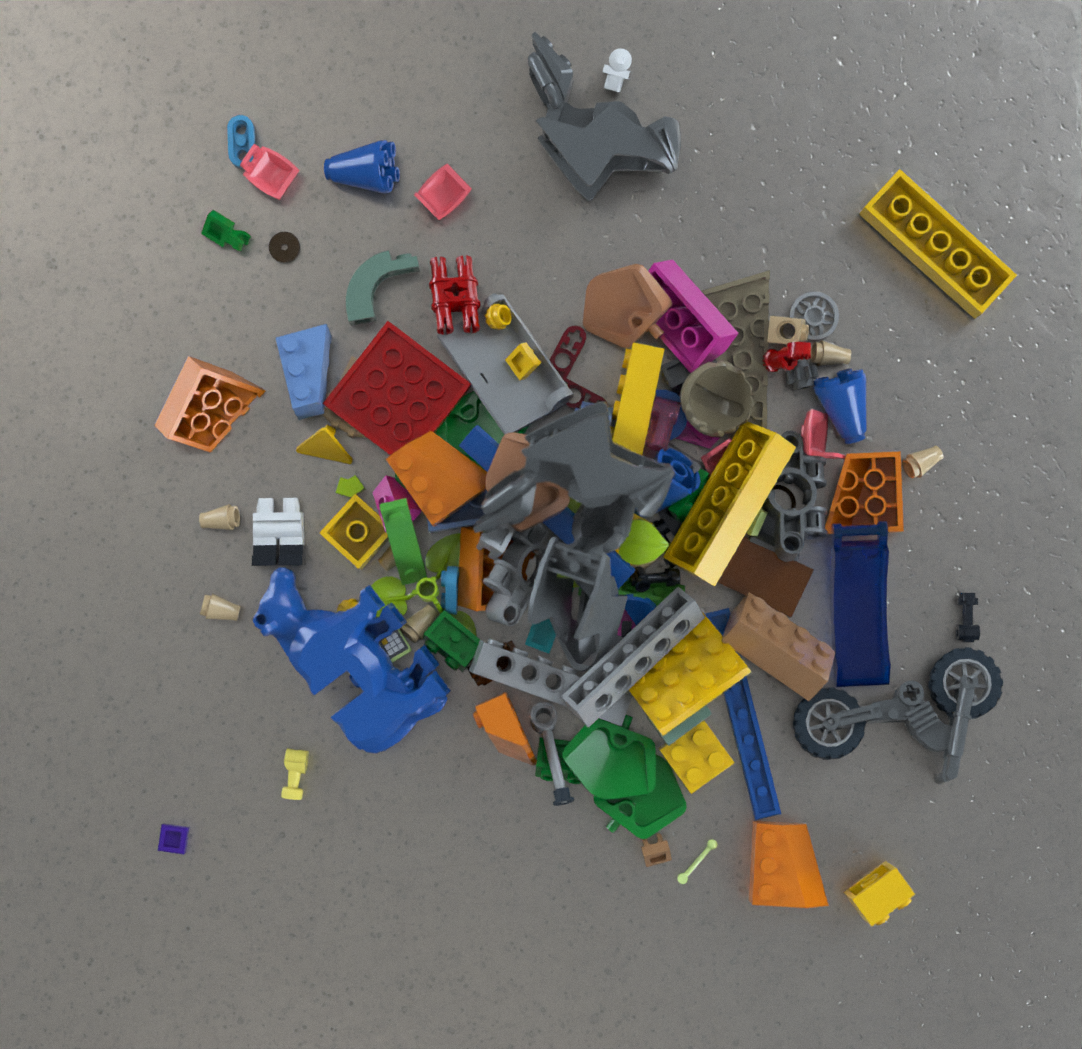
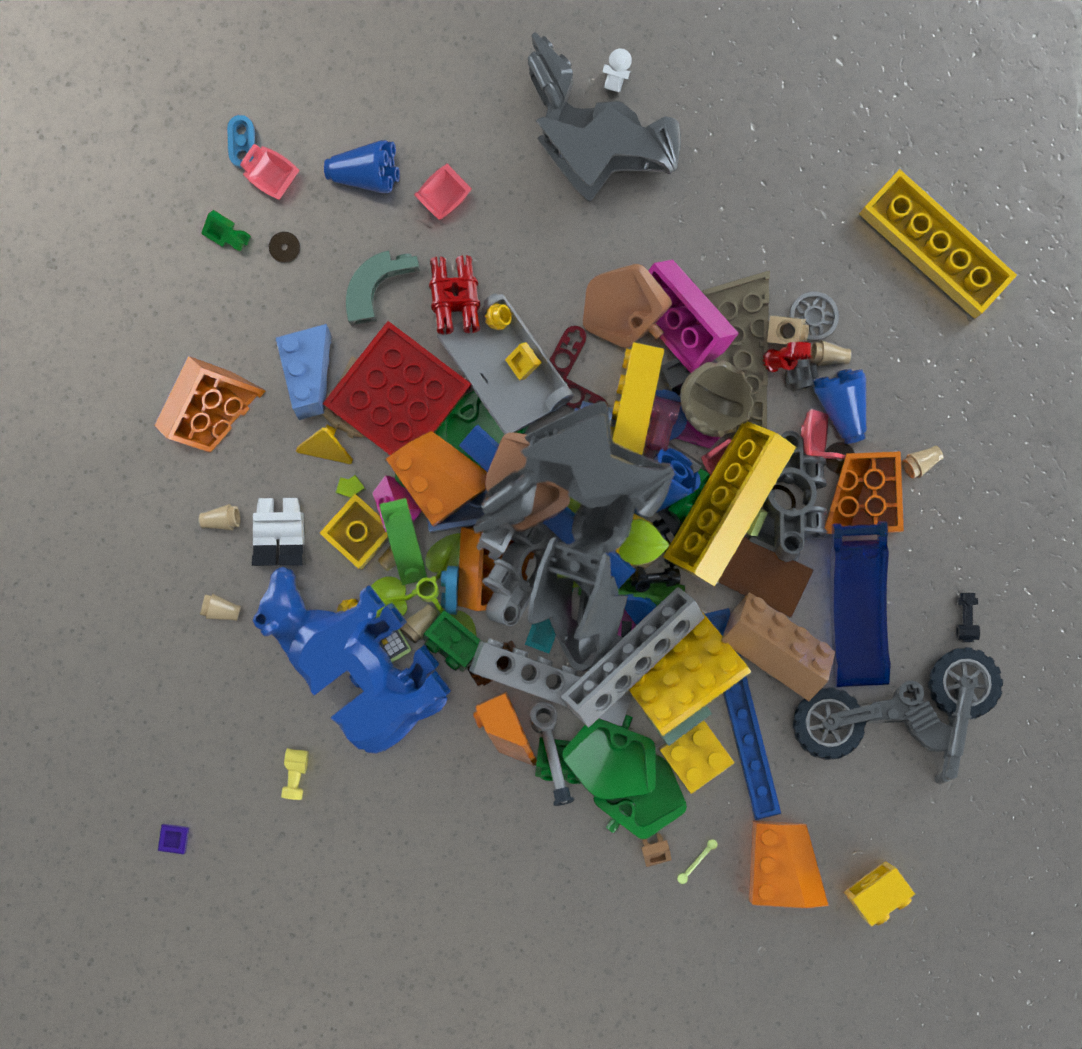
none -> dark brown wheel [825,442,855,474]

